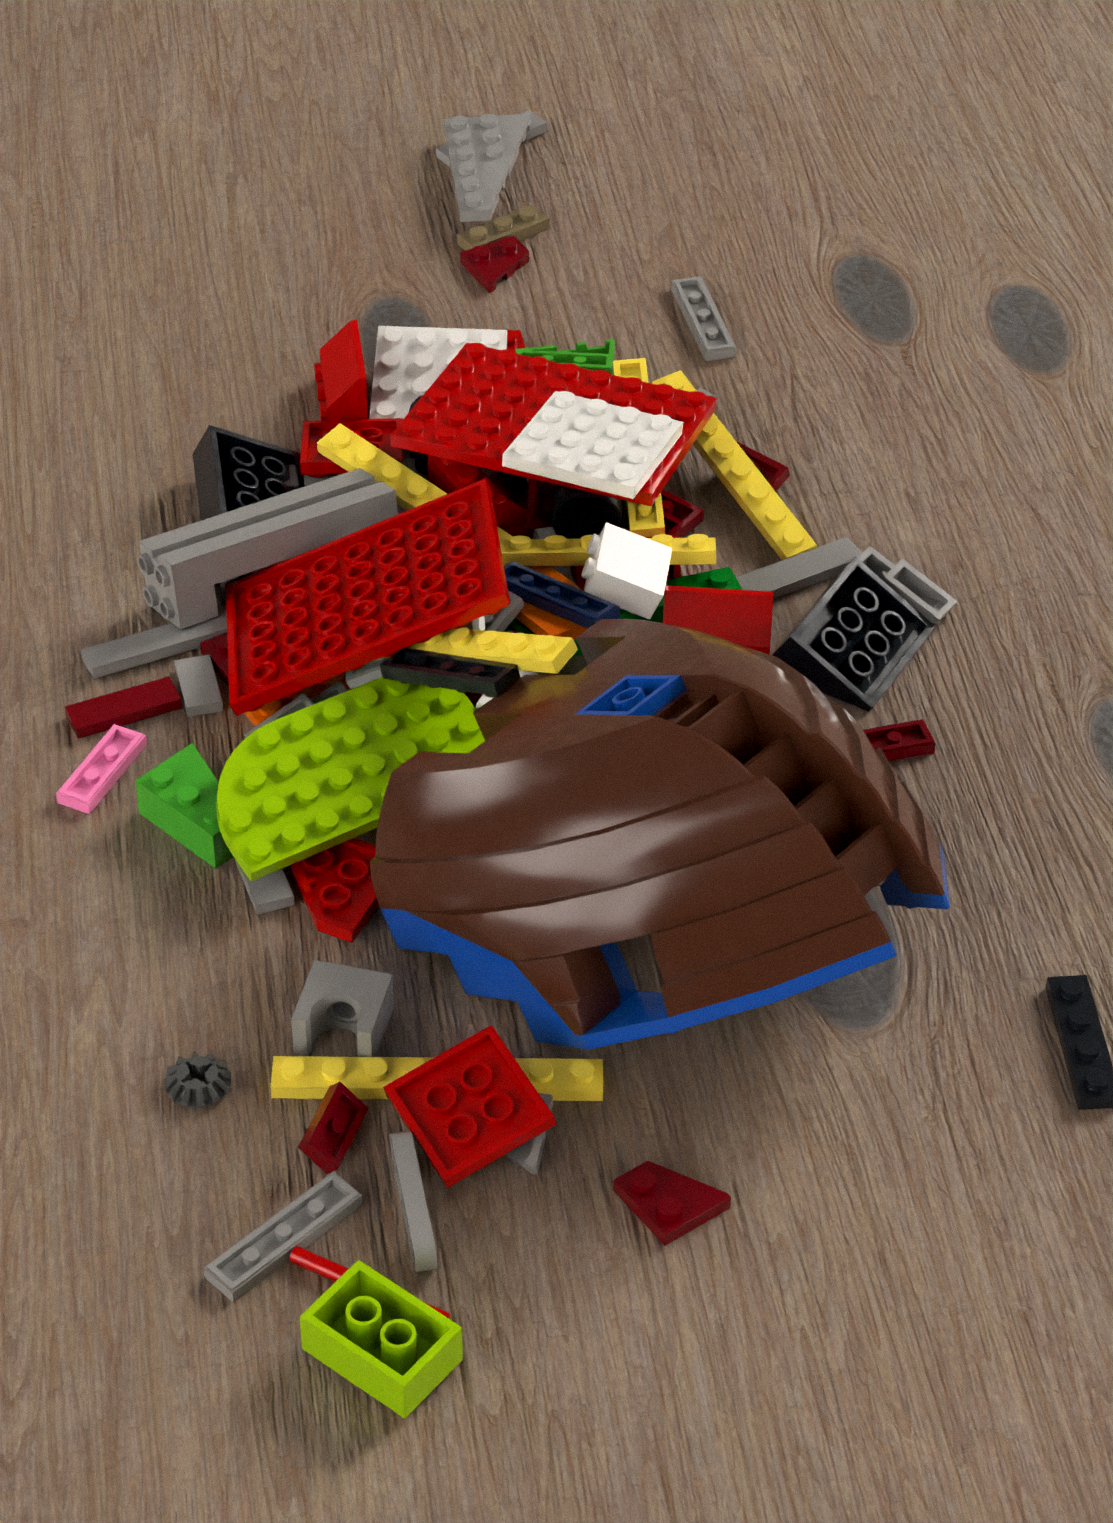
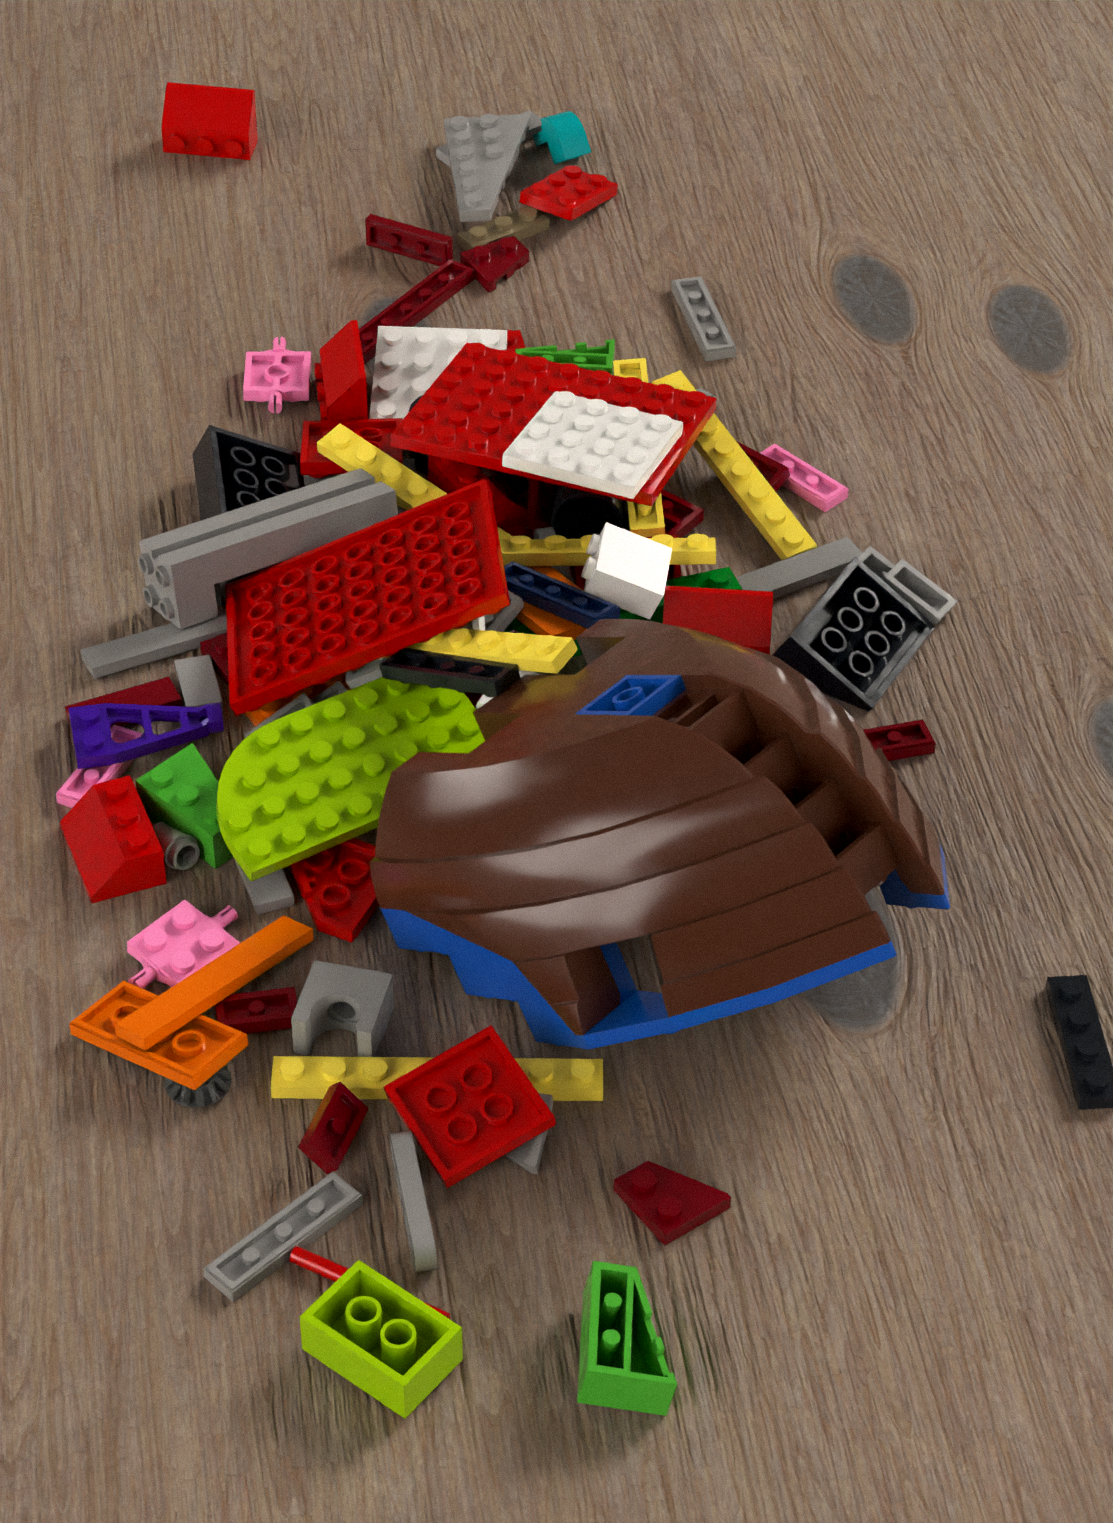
none -> red slope [60,775,166,904]
none -> dark purple plate [68,702,224,769]
none -> orange tile [69,980,248,1090]
none -> orange tile [115,915,314,1051]
none -> bright pink plate [127,899,240,989]
none -> light grey cone [153,822,200,870]
none -> red slope [161,82,258,160]
none -> dark red plate [215,986,297,1034]
none -> bright pink plate [243,337,311,414]
none -> dark red tile [359,259,475,365]
none -> dark red tile [365,214,453,266]
none -> red plate [519,165,618,221]
none -> teal brick [532,111,591,165]
none -> bright green wedge [577,1261,677,1416]
none -> bright pink tile [760,443,849,512]

